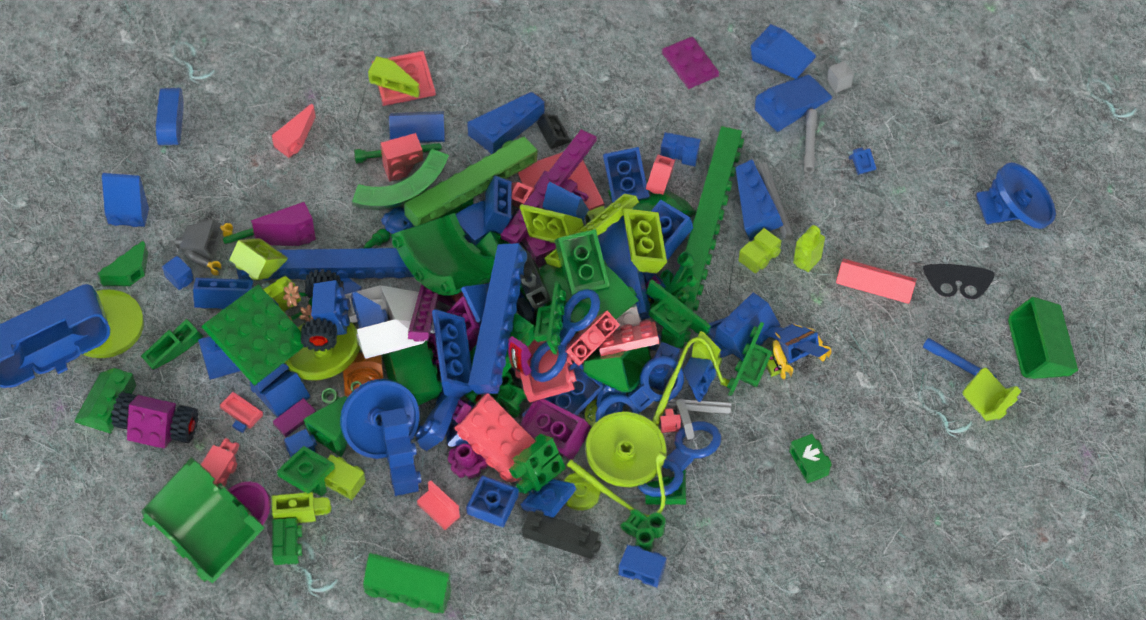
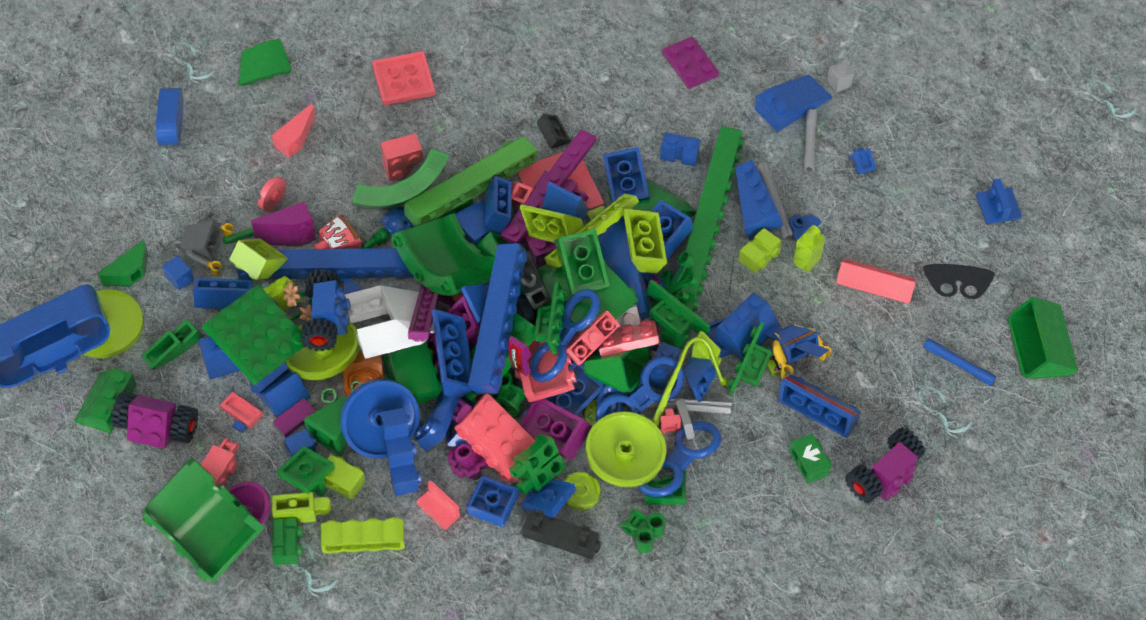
blue slope [102,173,149,227] -> none
blue slope [350,292,388,329] -> none
green piece [354,143,442,164] -> none
green slope [363,553,451,614] -> none
lime slope [368,56,420,98] -> none
blue slope [389,111,445,143] -> none
blue wedge [467,92,545,154] -> none
lime piece [567,451,667,517] -> none
blue brick [619,545,667,588] -> none
coral slope [646,155,675,195] -> none
blue slope [751,24,816,79] -> none
lime bracket [962,368,1022,422] -> none
blue dish [996,163,1056,229] -> none
none -> green slope [237,39,292,87]
none -> coral plate [258,176,286,212]
none -> torso [313,214,362,249]
none -> lime brick [321,517,405,553]
none -> blue slope [778,374,861,438]
none -> blue plate [789,215,822,241]
none -> brick [845,427,925,503]

